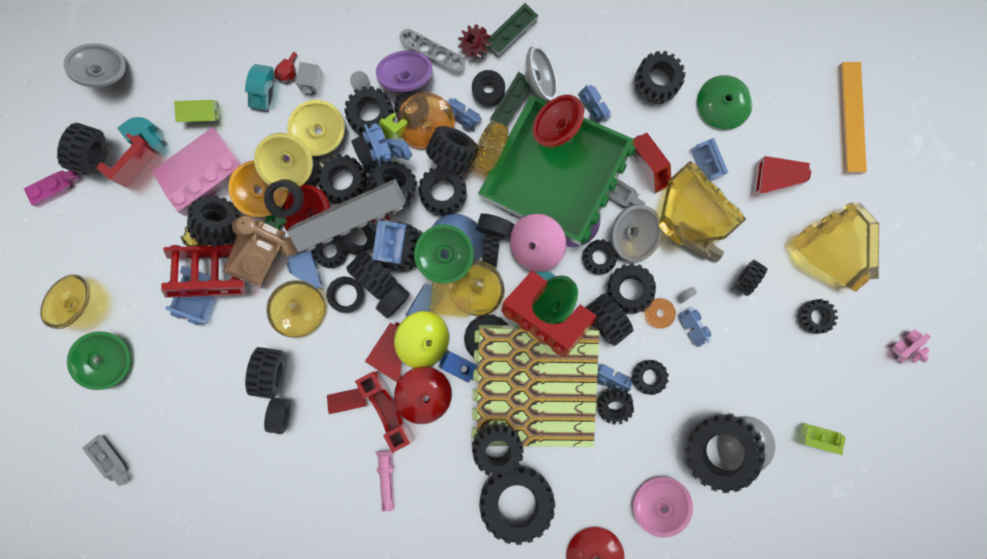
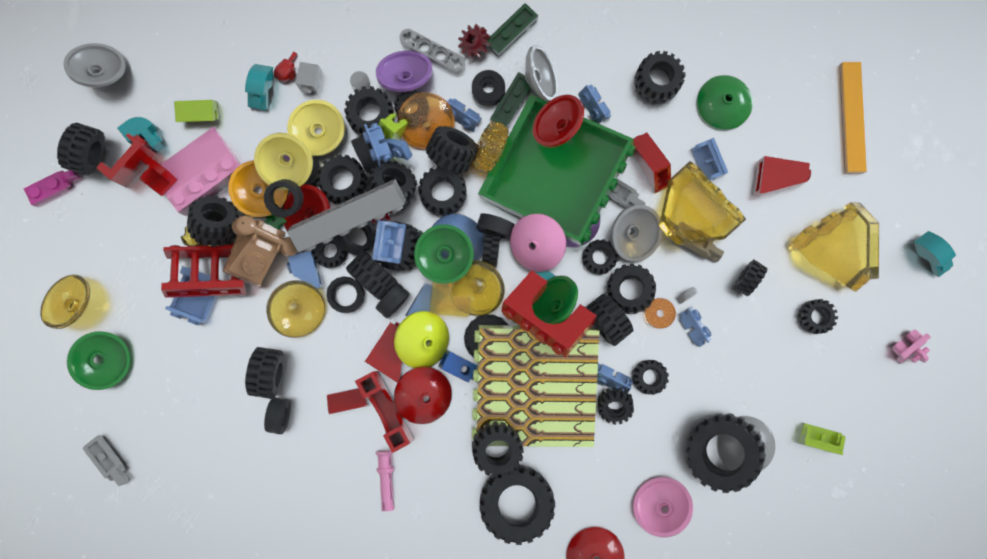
none -> red panel [140,154,178,196]
none -> teal brick [914,231,956,277]

